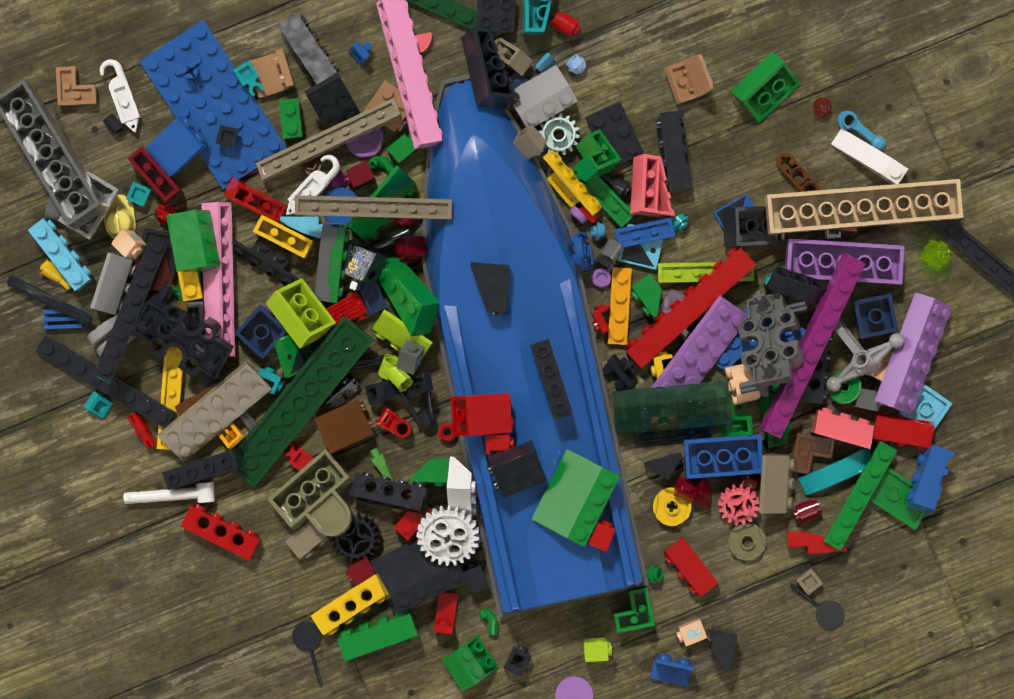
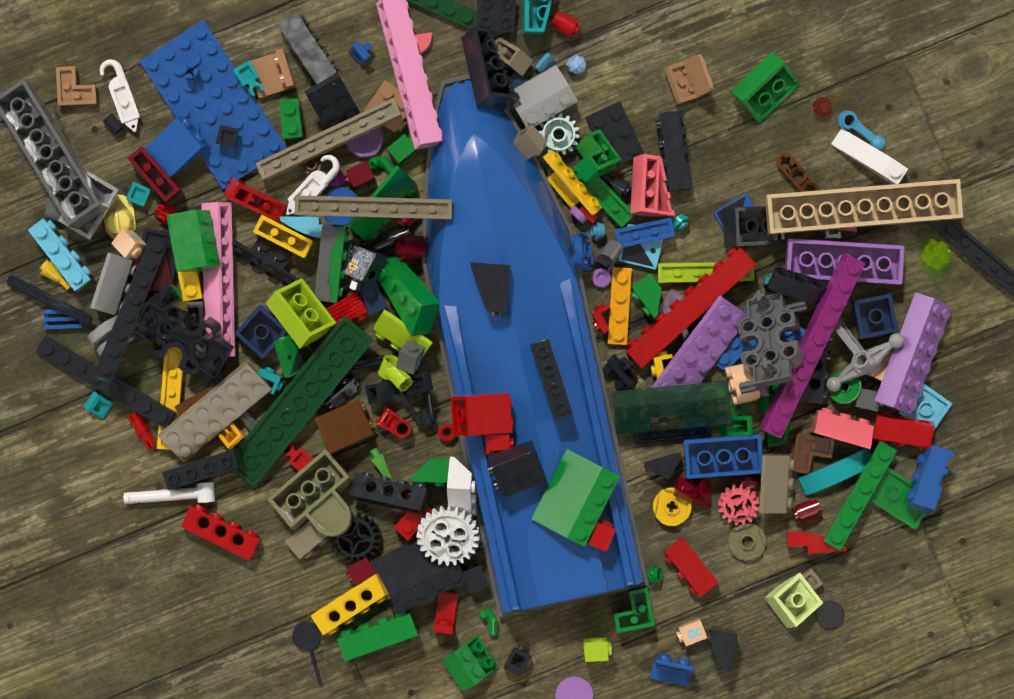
none -> yellowish green slope [764,573,823,628]

